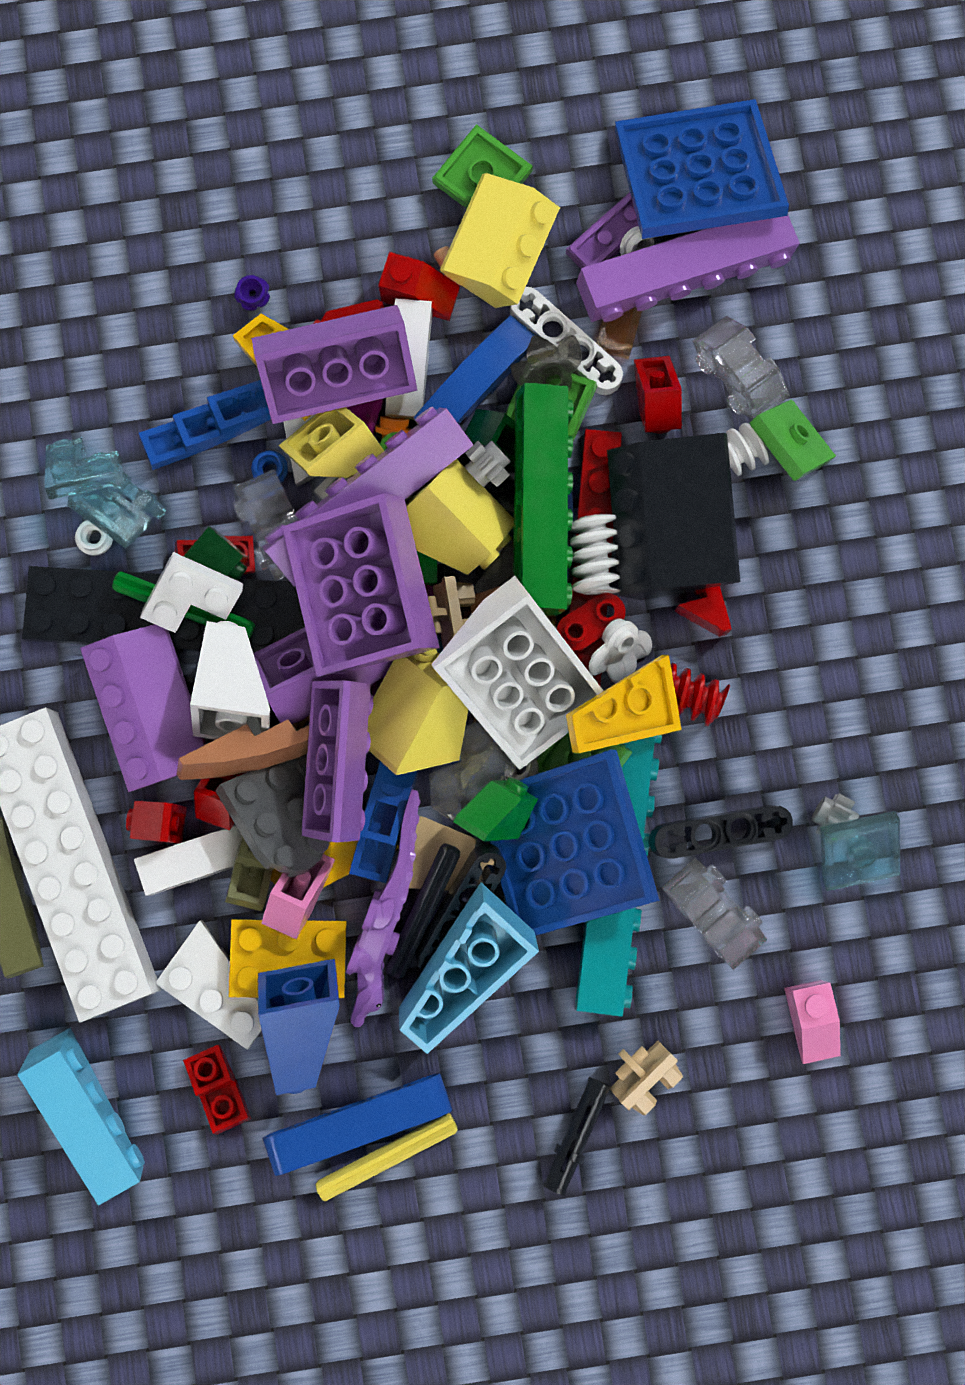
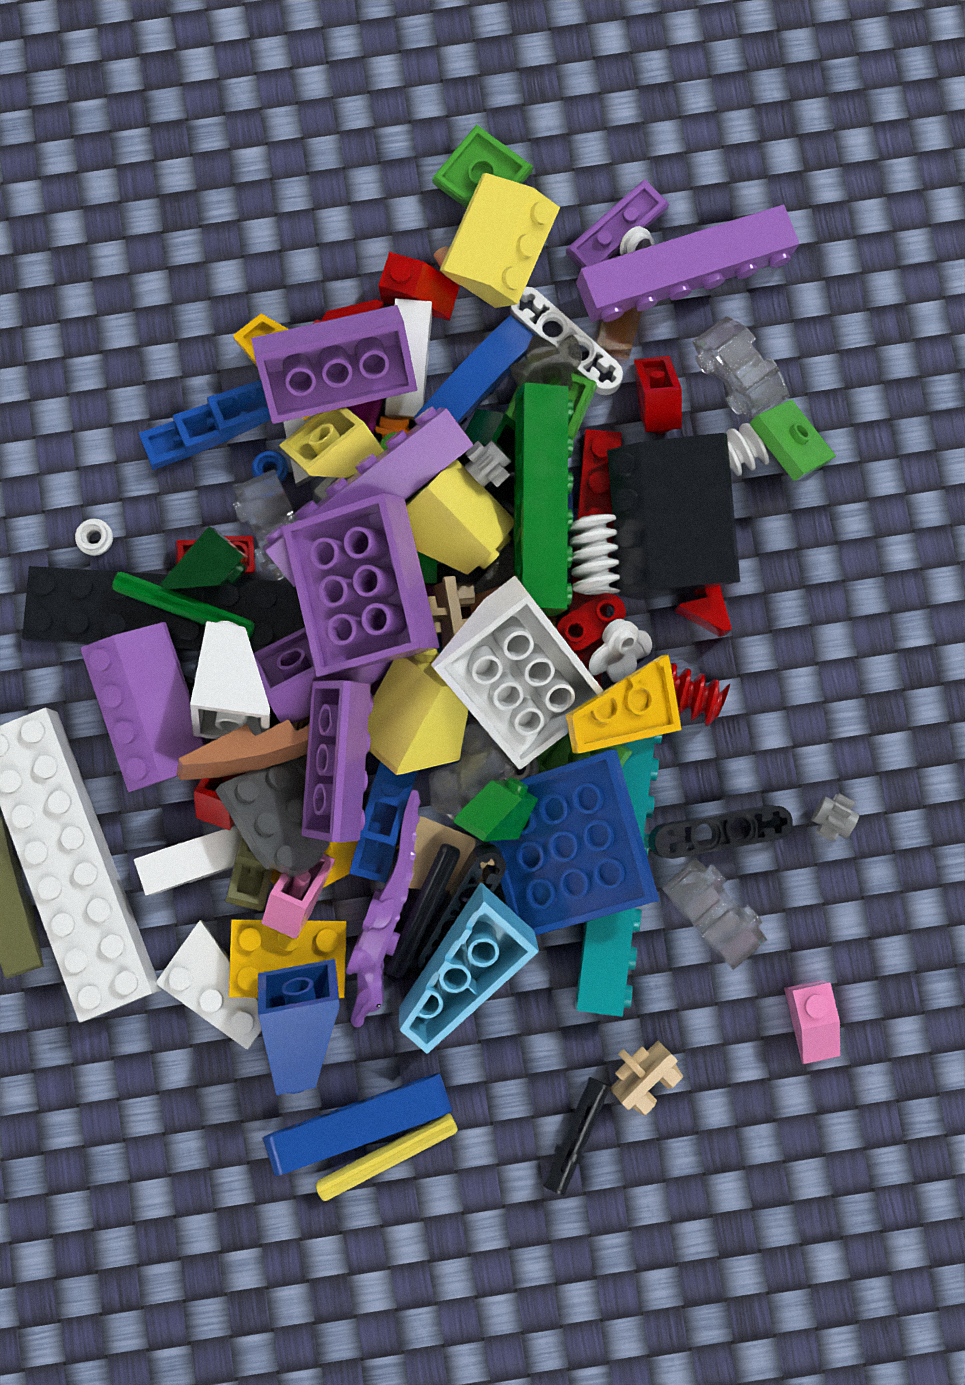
medium azure wedge [17,1027,145,1206] -> none
clear light blue plate [45,438,123,500] -> none
clear light blue plate [67,465,166,548] -> none
red slope [126,801,187,844] -> none
white plate [140,552,243,633] -> none
red slope [183,1044,252,1135] -> none
dark purple plate [234,275,270,311] -> none
blue plate [615,99,789,239] -> none
clear light blue plate [820,811,900,891] -> none

